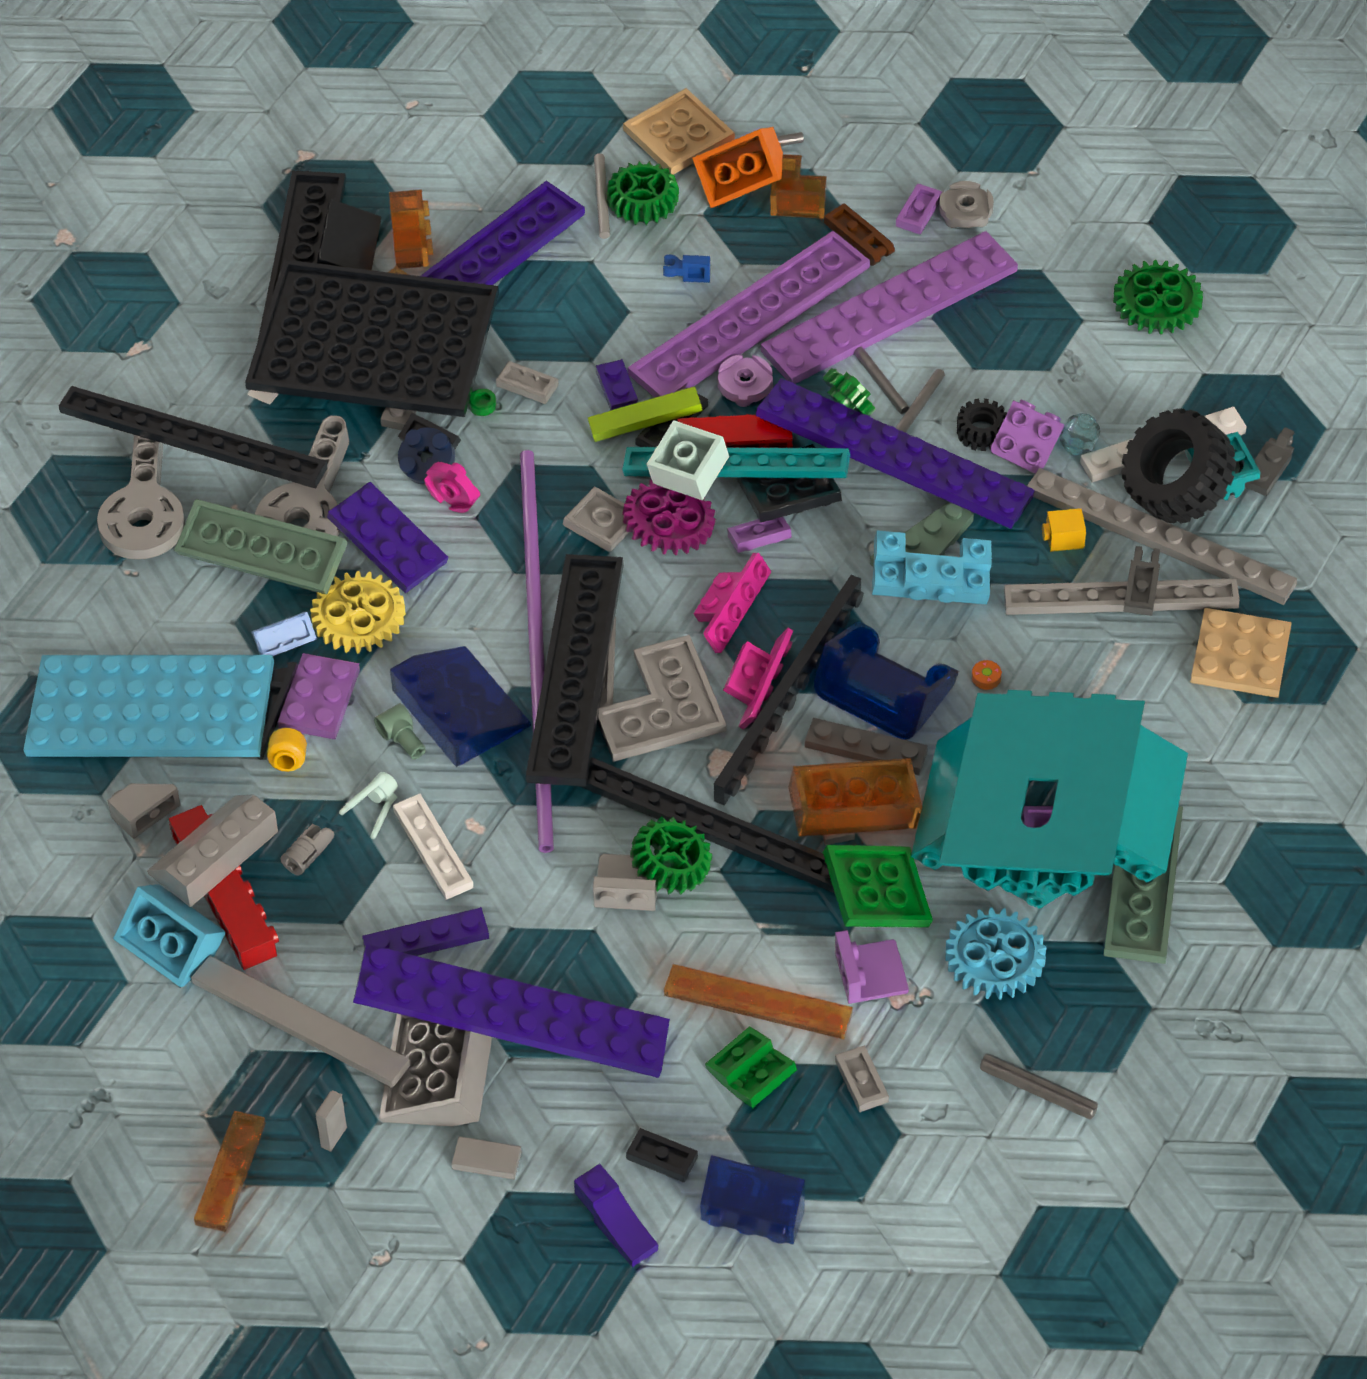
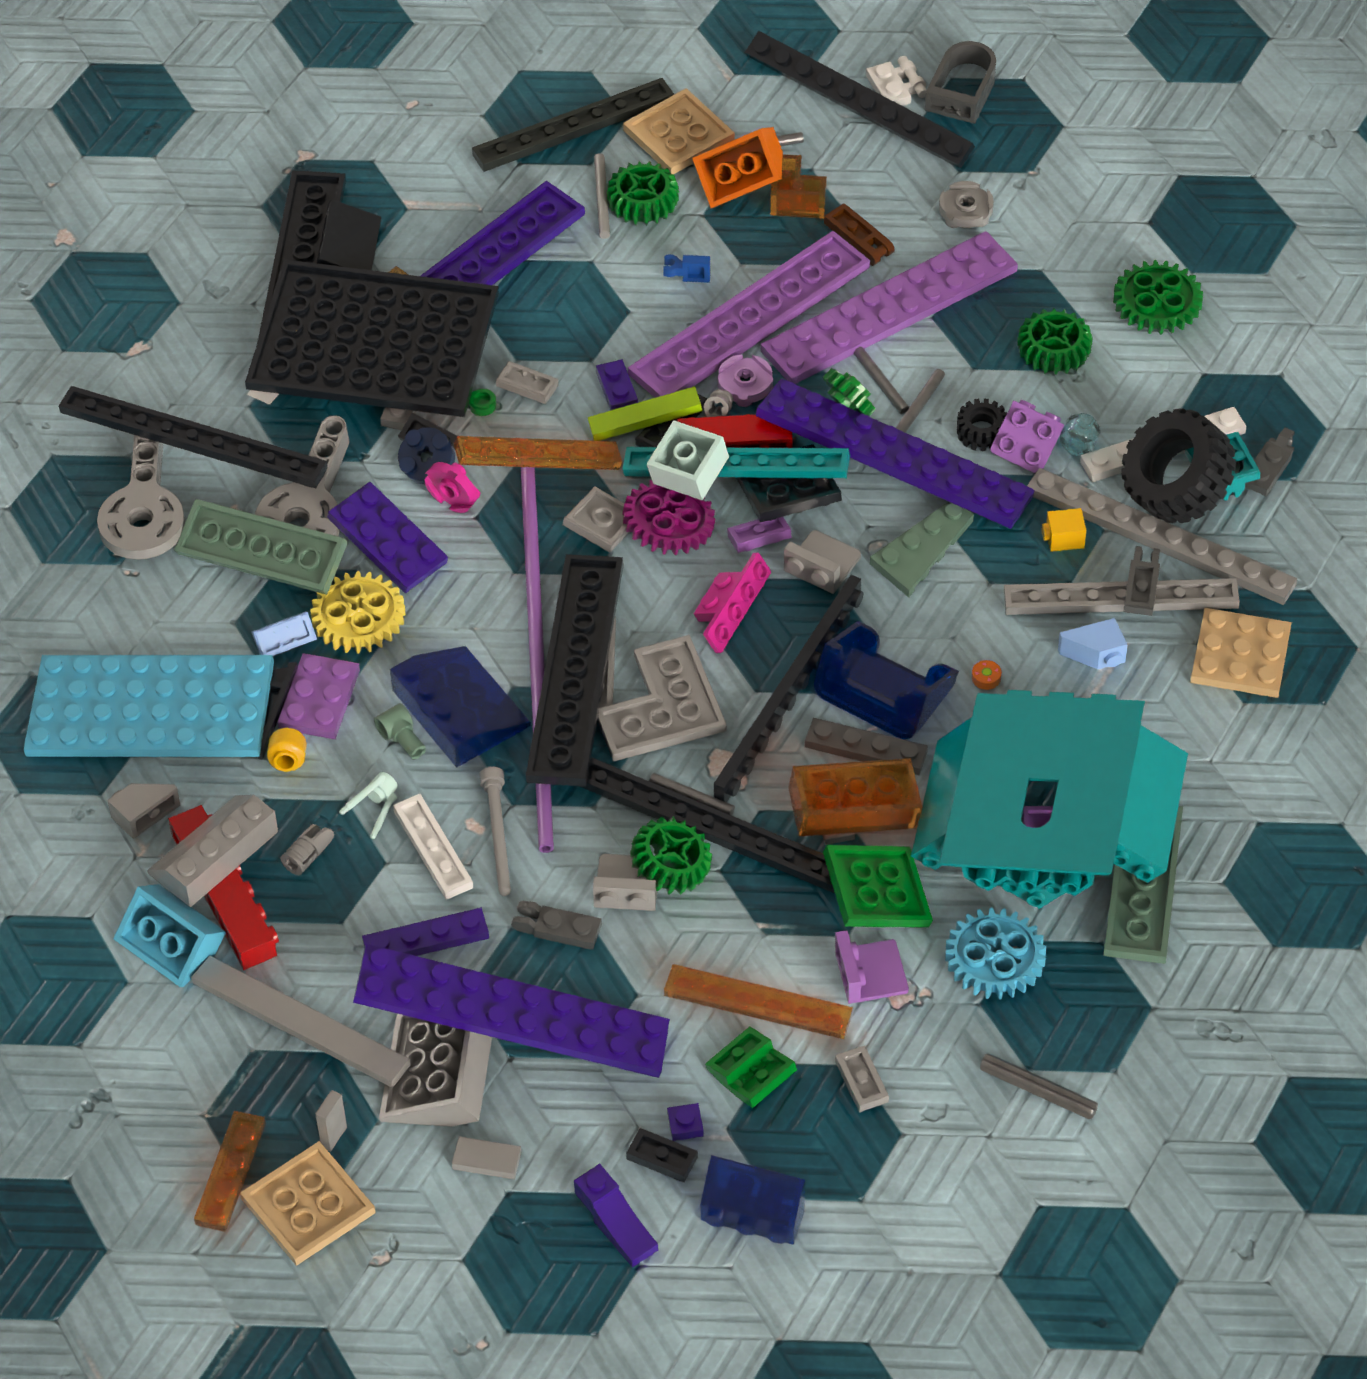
clear orange brick [389,189,433,269] -> none
dark pink bracket [723,627,793,730] -> none
medium azure bracket [872,530,992,605] -> none
medium lavender plate [896,183,942,235] -> none
none -> tan plate [240,1141,376,1266]
none -> clear orange plate [454,436,622,470]
none -> pearl dark grey plate [472,78,674,172]
none -> light grey piece [480,767,511,896]
none -> dark grey hinge [511,900,602,950]
none -> flat silver bar [649,773,735,815]
none -> dark purple plate [667,1103,704,1141]
none -> light grey bush [704,389,733,417]
none -> black plate [745,31,975,169]
none -> light grey bracket [784,530,861,594]
none -> white plate [866,56,927,106]
none -> dark grey window [925,41,996,124]
none -> green gear [1017,308,1093,375]
none -> light blue slope [1058,618,1127,669]

